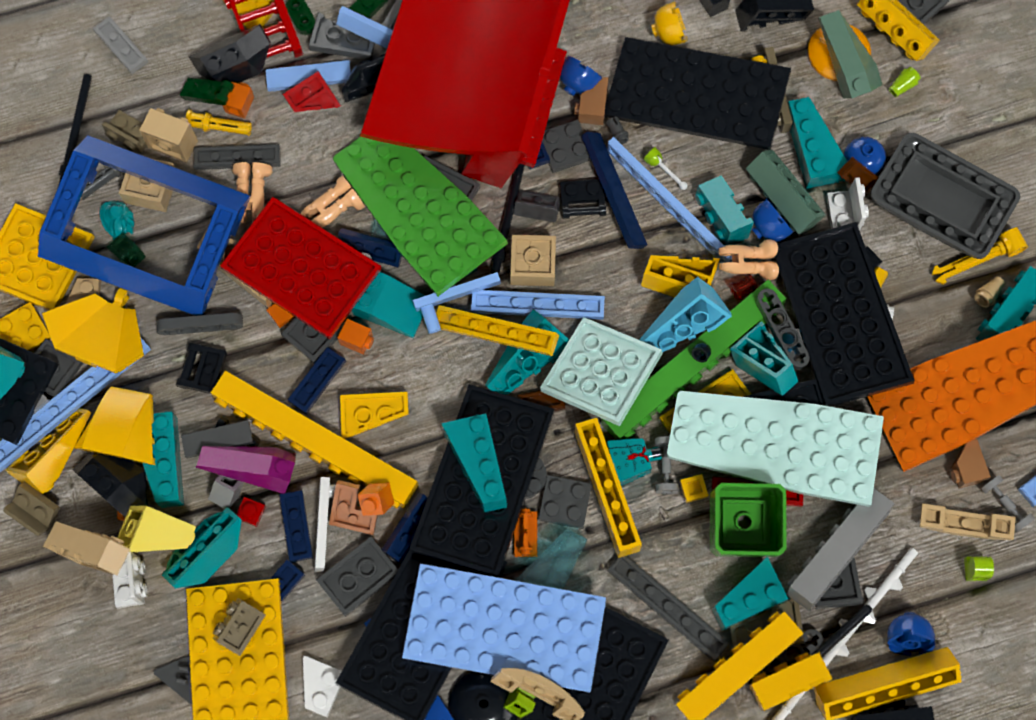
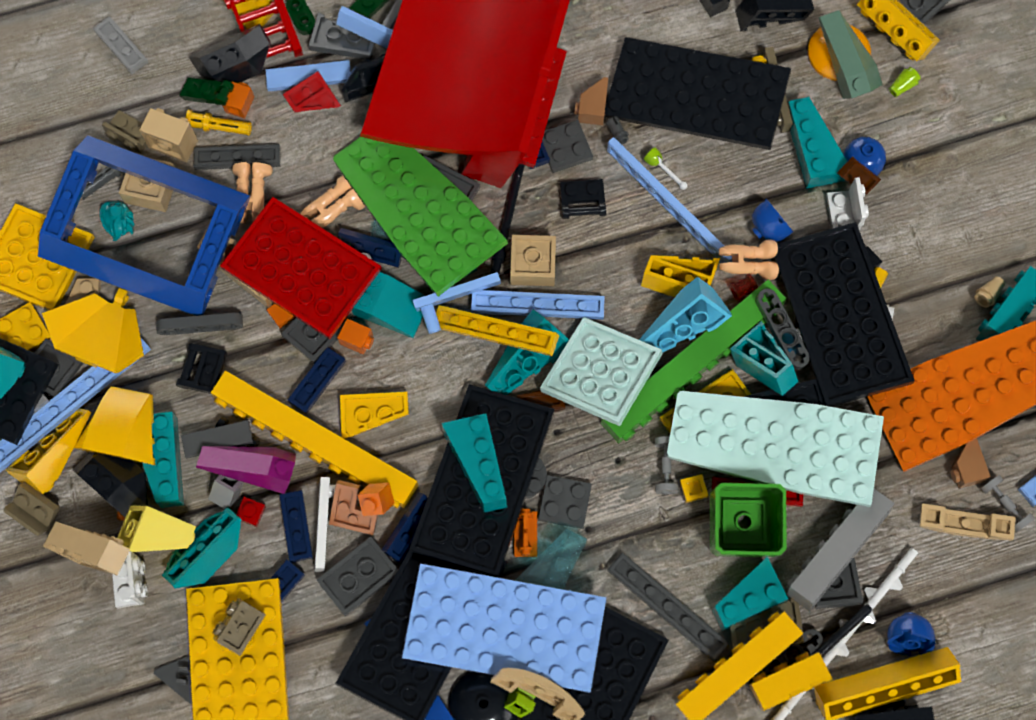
black bar [58,74,92,187] -> none
clear green bracket [107,232,146,267] -> none
white wing [303,655,342,718] -> none
flat silver slope [514,190,561,222] -> none
blue cylinder [560,56,602,96] -> none
yellow brick [574,418,642,558] -> none
dark blue tile [582,132,647,249] -> none
teal torso [606,438,662,486] -> none
yellow cylinder [651,2,688,45] -> none
black hinge [691,343,711,363] -> none
teal wedge [695,175,754,246] -> none
sand green brick [746,149,826,234] -> none
dark grey wedge [870,133,1020,259] -> none
yellow piece [932,227,1028,285] -> none
lime leg [964,557,994,581] -> none

